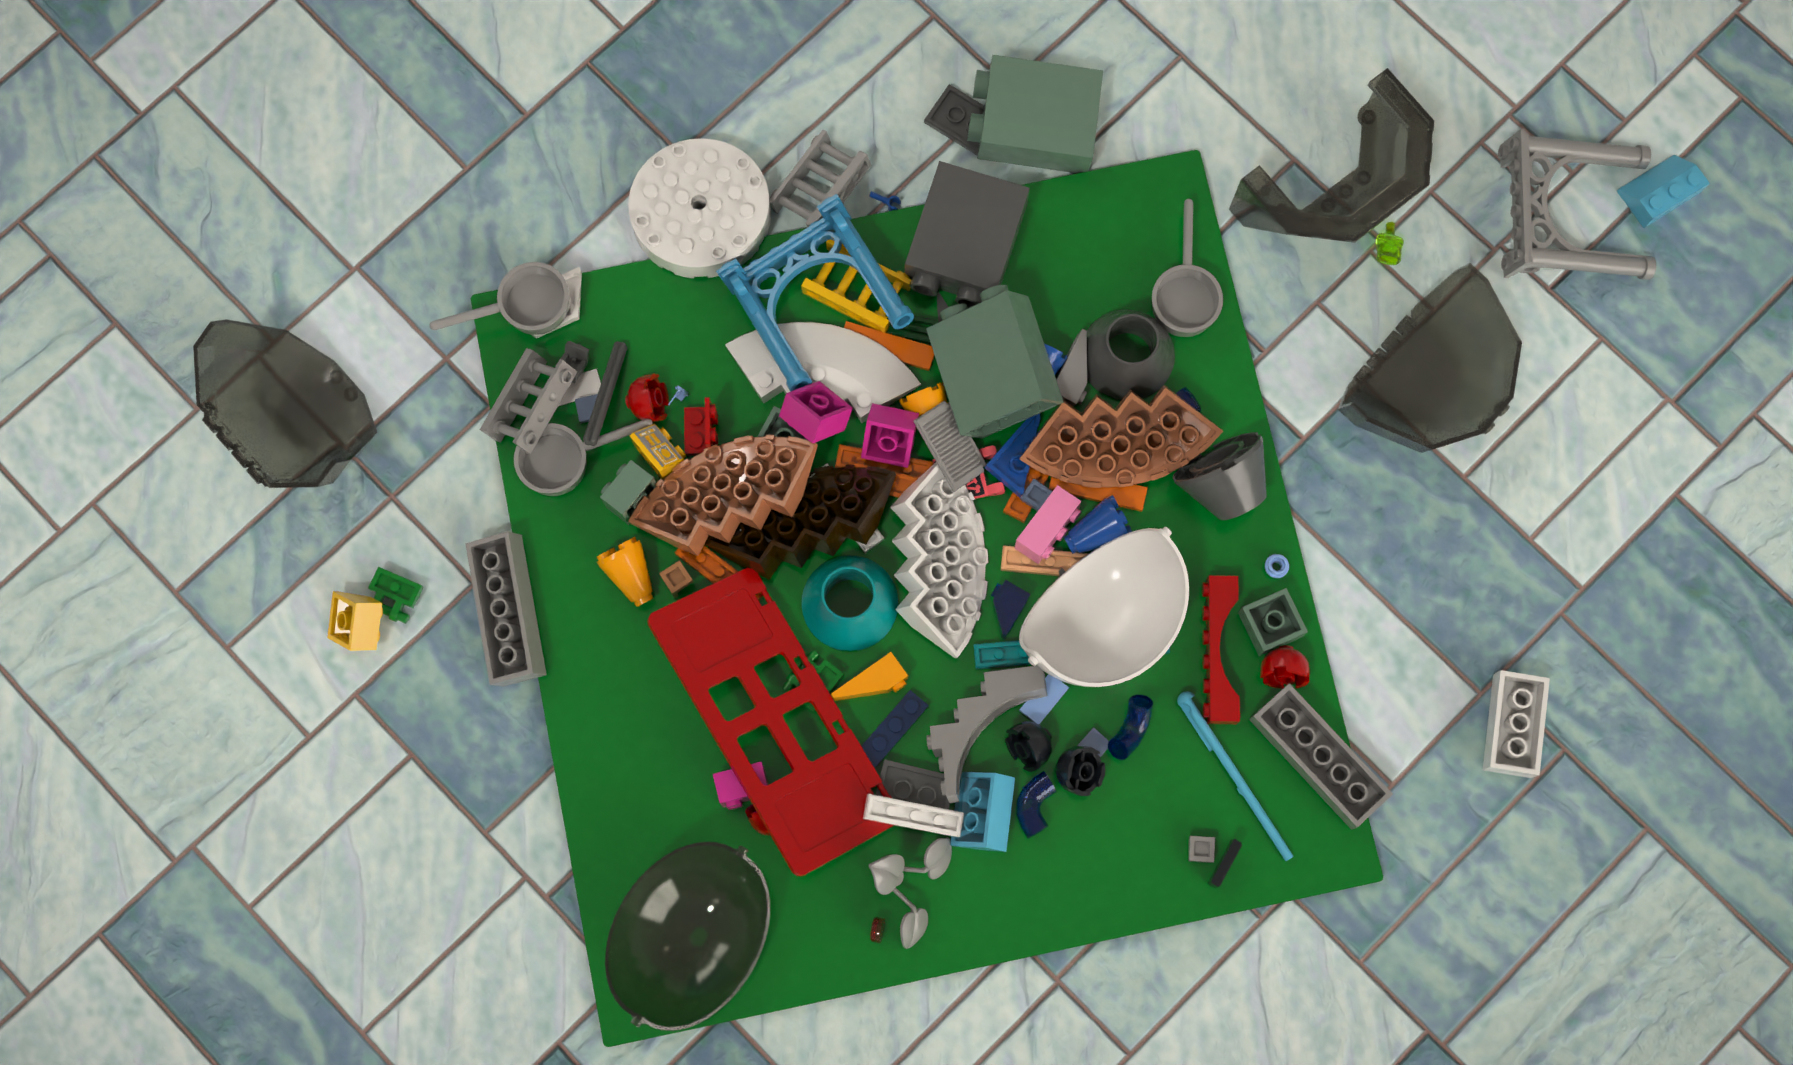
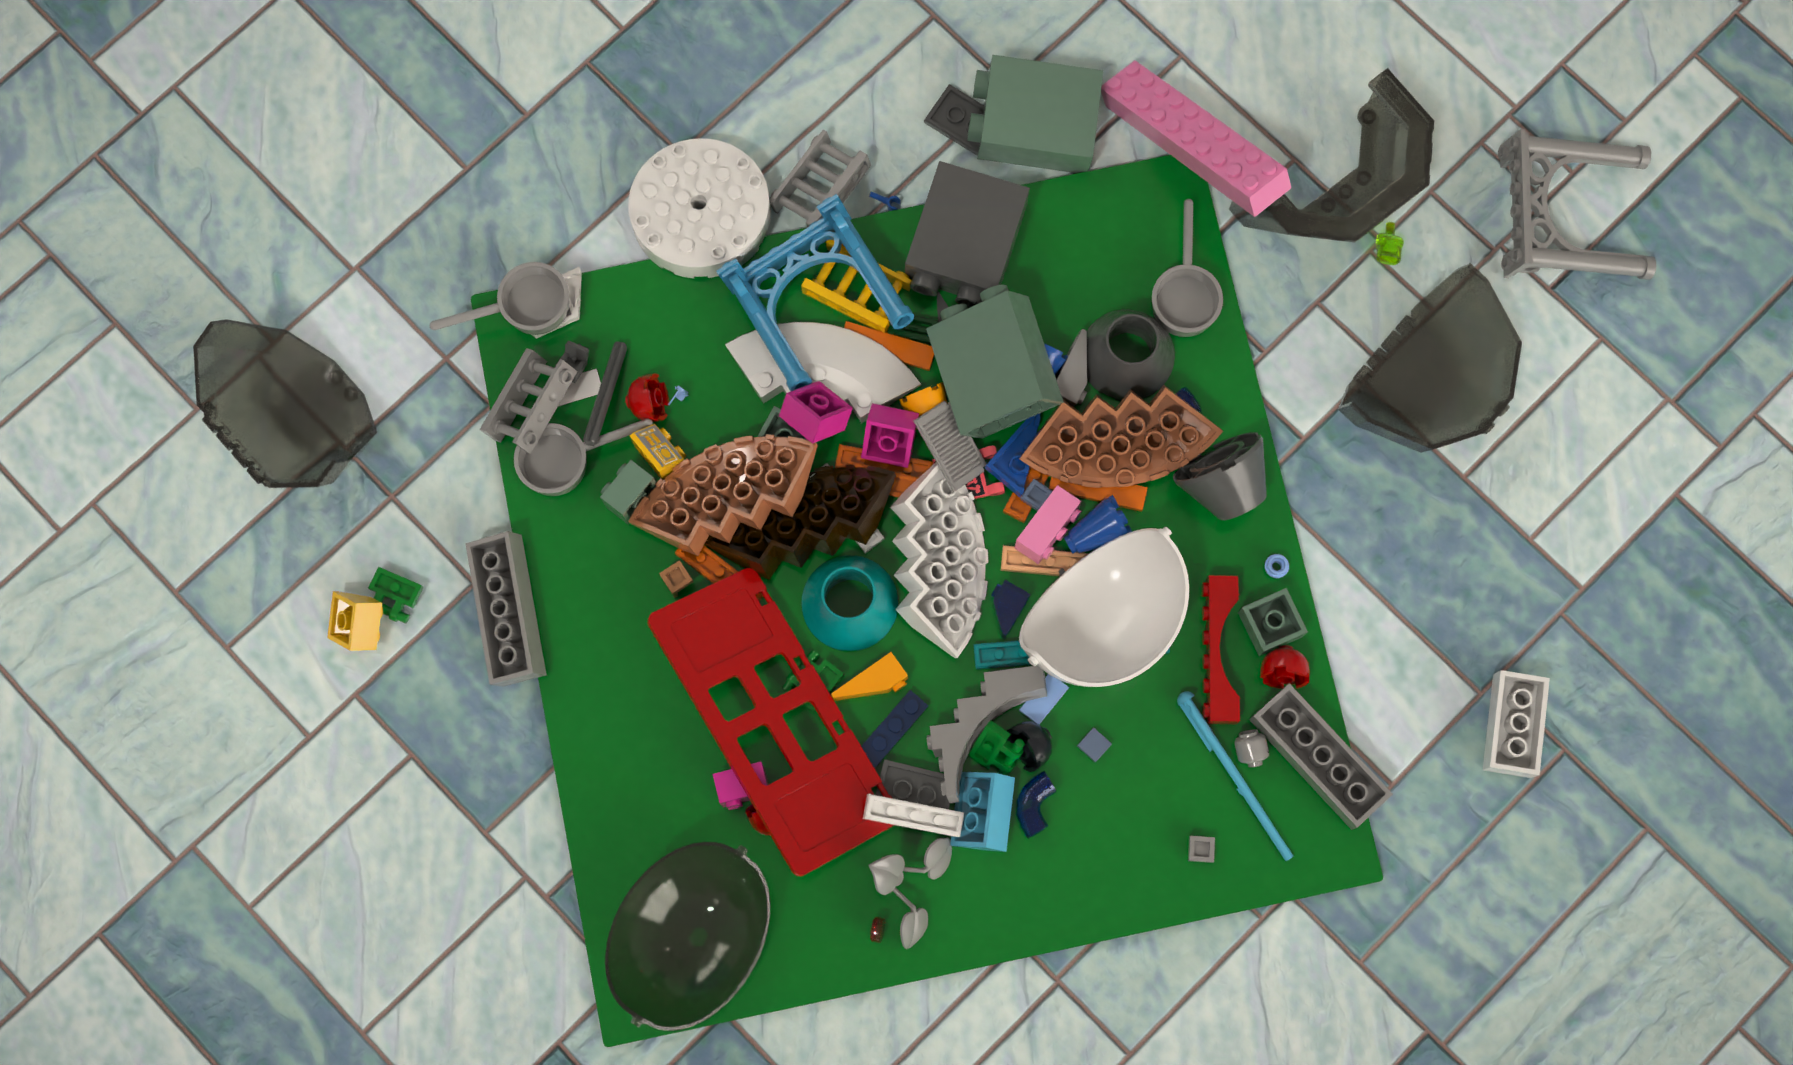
sand blue tile [575,394,597,424] -> none
light orange cone [596,537,653,607] -> none
red bracket [684,397,718,456] -> none
black cylinder [1056,746,1105,796] -> none
cylinder [1108,695,1153,760] -> none
black tile [1207,839,1242,888] -> none
medium azure slope [1617,155,1710,228] -> none
none -> green plate [969,720,1025,775]
none -> bright pink brick [1101,60,1291,217]
none -> light grey head [1235,729,1269,767]

